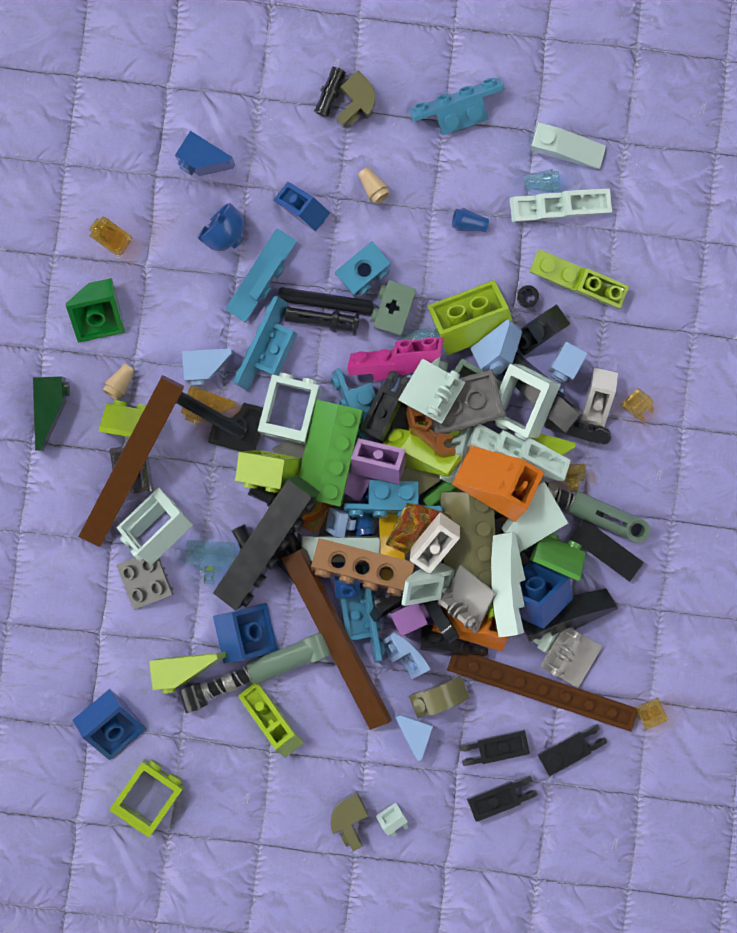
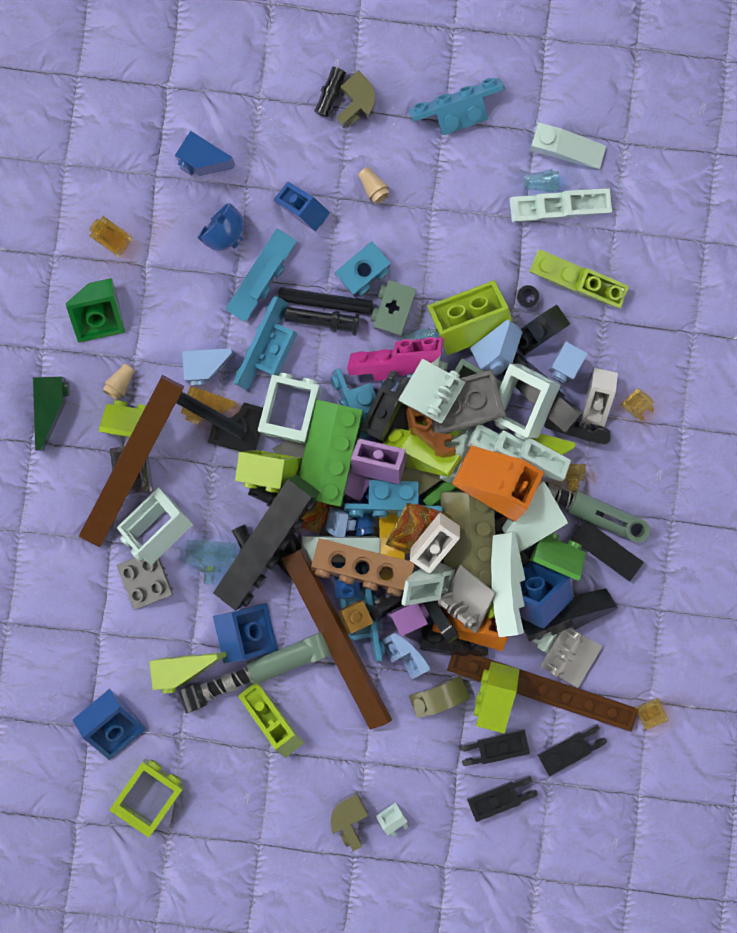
light blue slope [395,713,433,761] -> none
blue cone [452,208,489,232] -> none
none -> pearl gold brick [337,600,373,633]
none -> lime brick [473,662,519,734]

